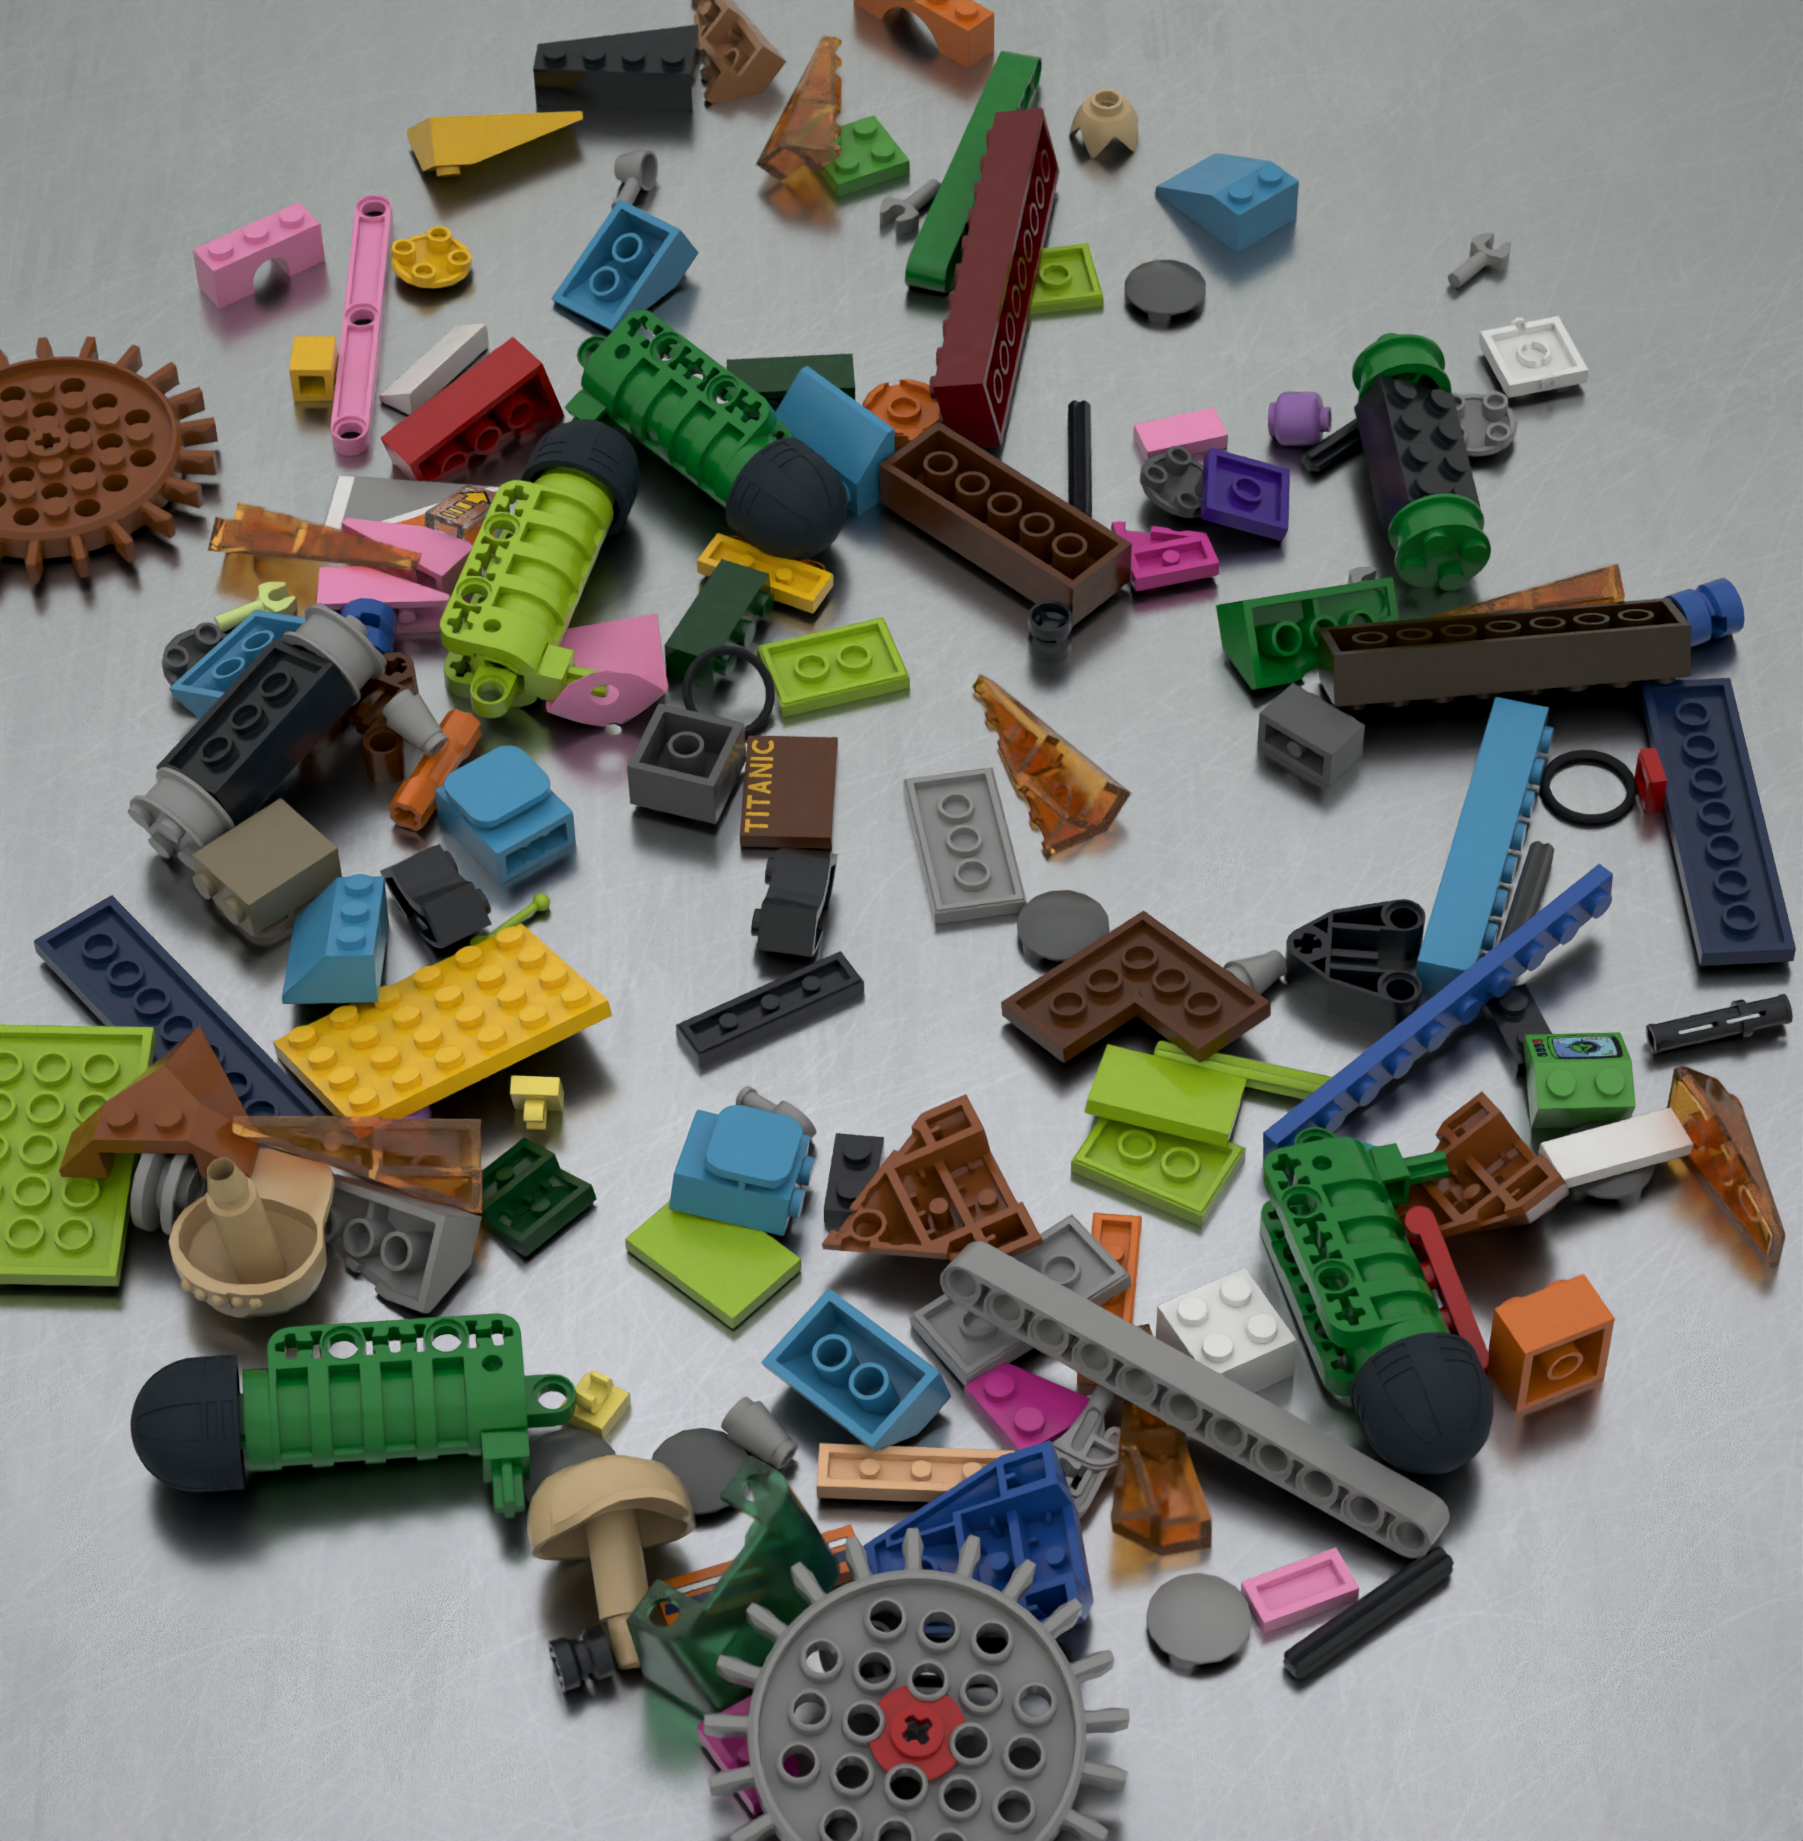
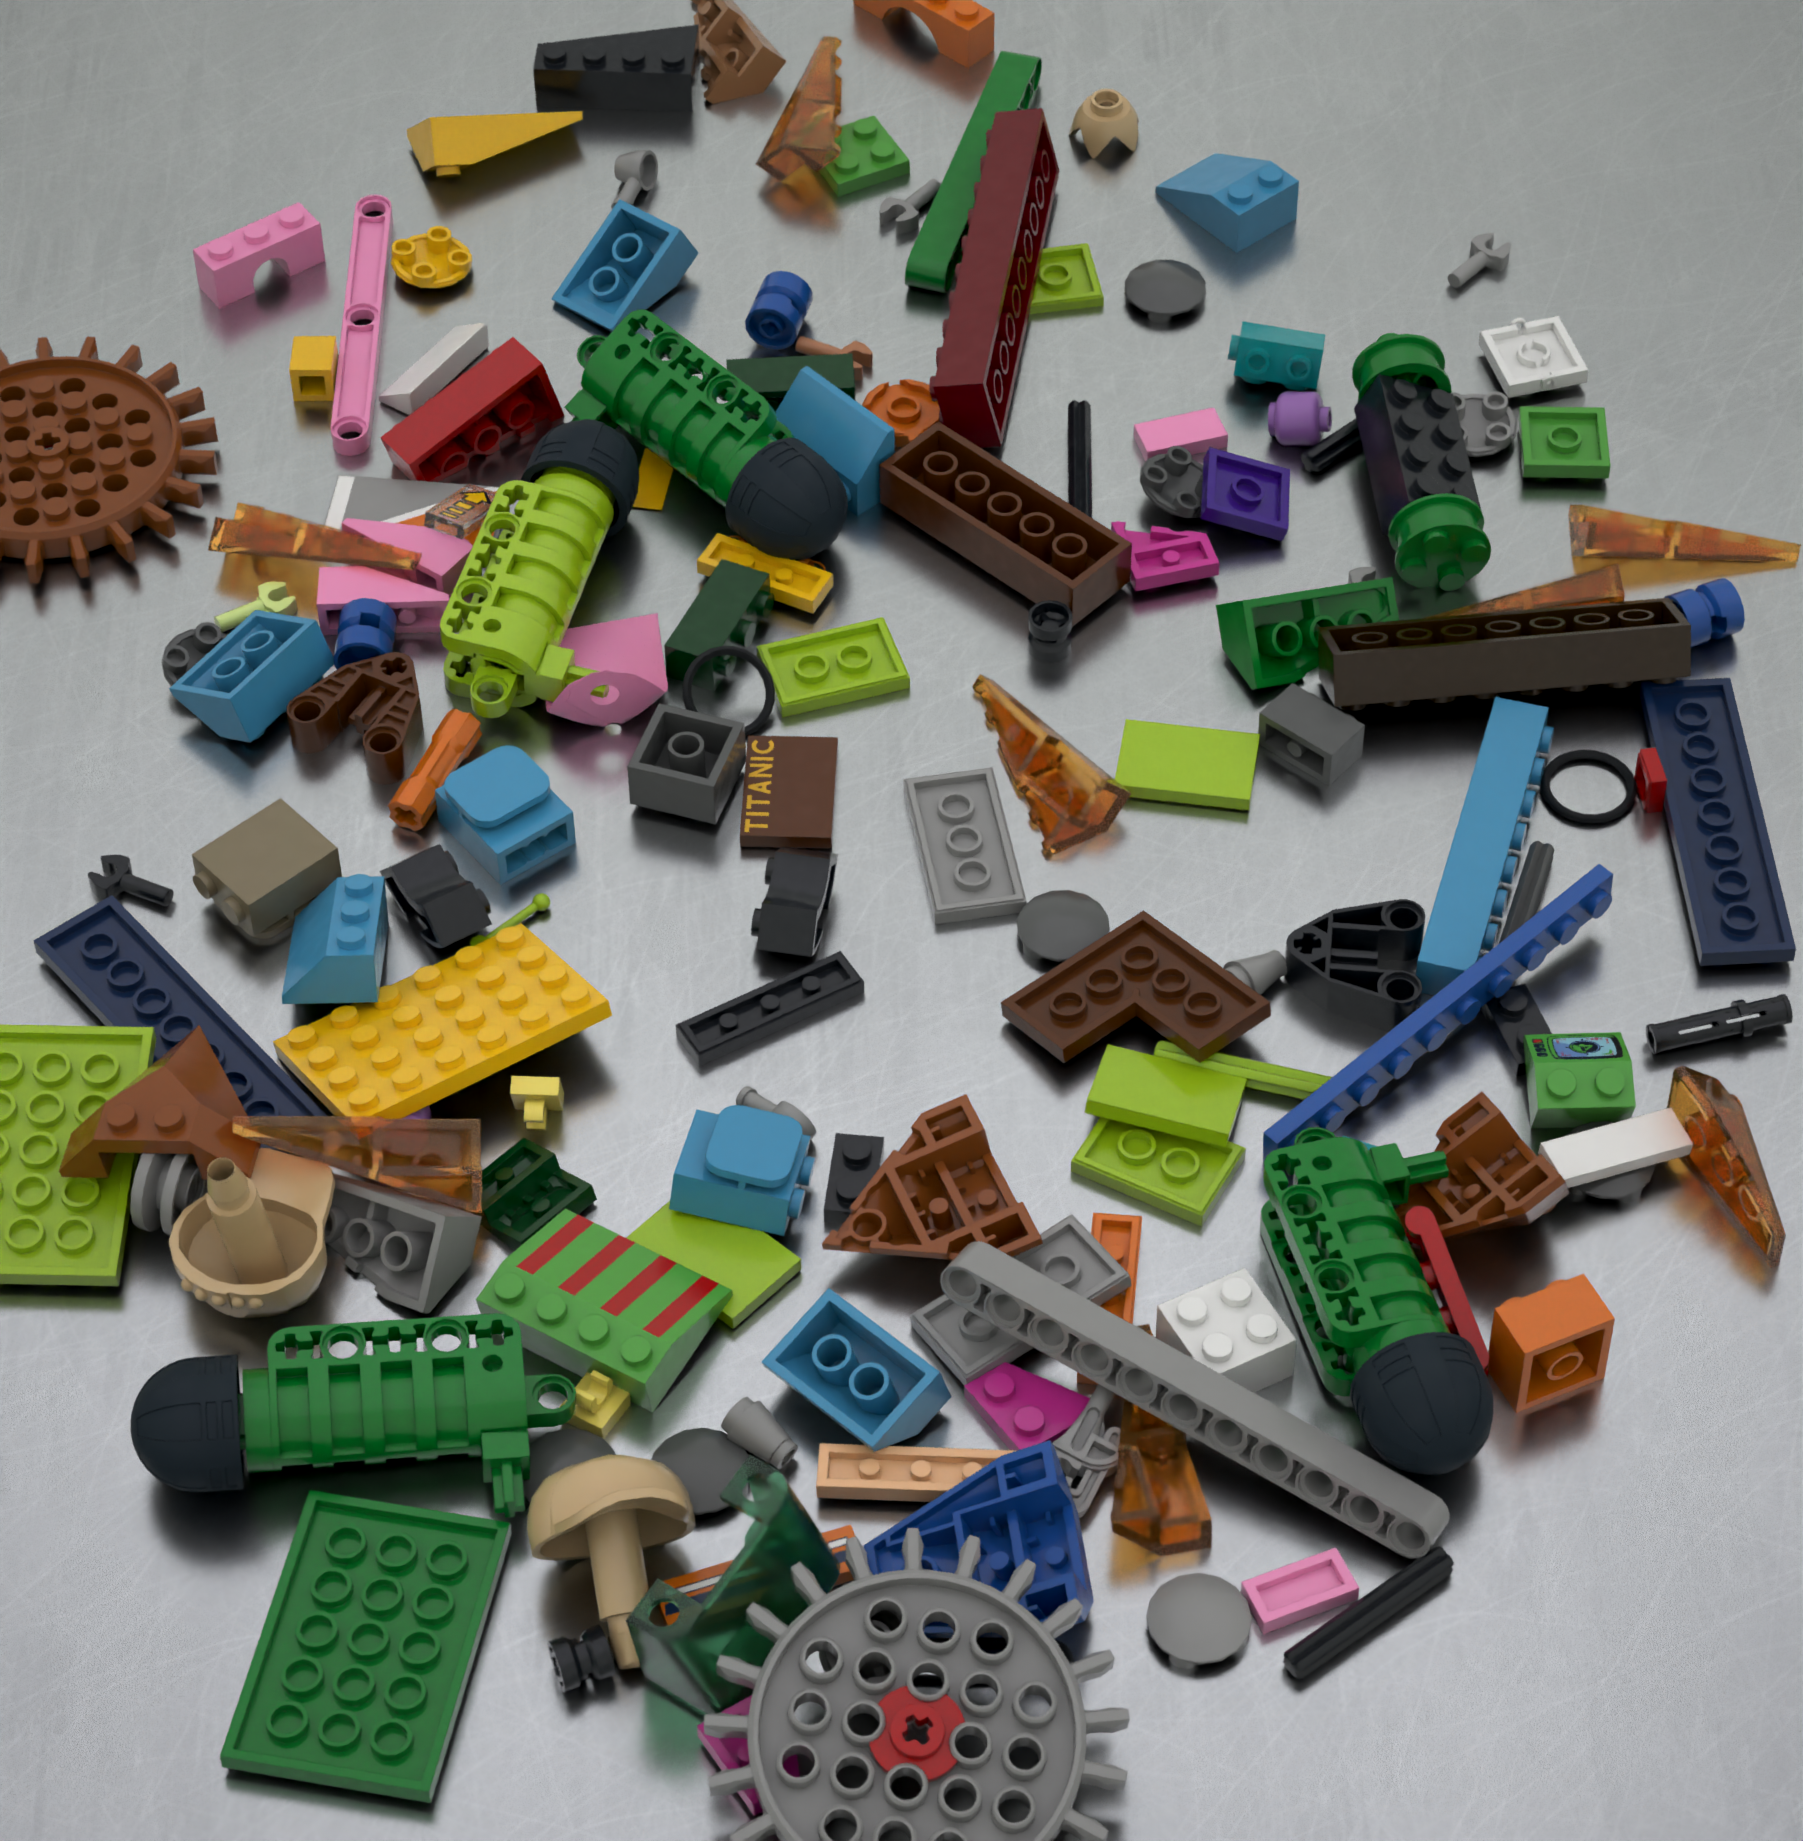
black brick [127,603,387,871] -> none
light grey cone [382,689,448,757] -> none
none -> black bar [88,855,174,907]
none -> green plate [220,1490,512,1803]
none -> bright green slope [476,1208,733,1413]
none -> yellow sticker [632,448,673,510]
none -> blue wheel [745,271,813,350]
none -> nougat bar [795,336,873,381]
none -> lime tile [1114,719,1260,811]
none -> teal brick [1228,321,1325,391]
none -> bright green plate [1518,406,1610,479]
none -> clear orange wedge [1568,505,1801,562]

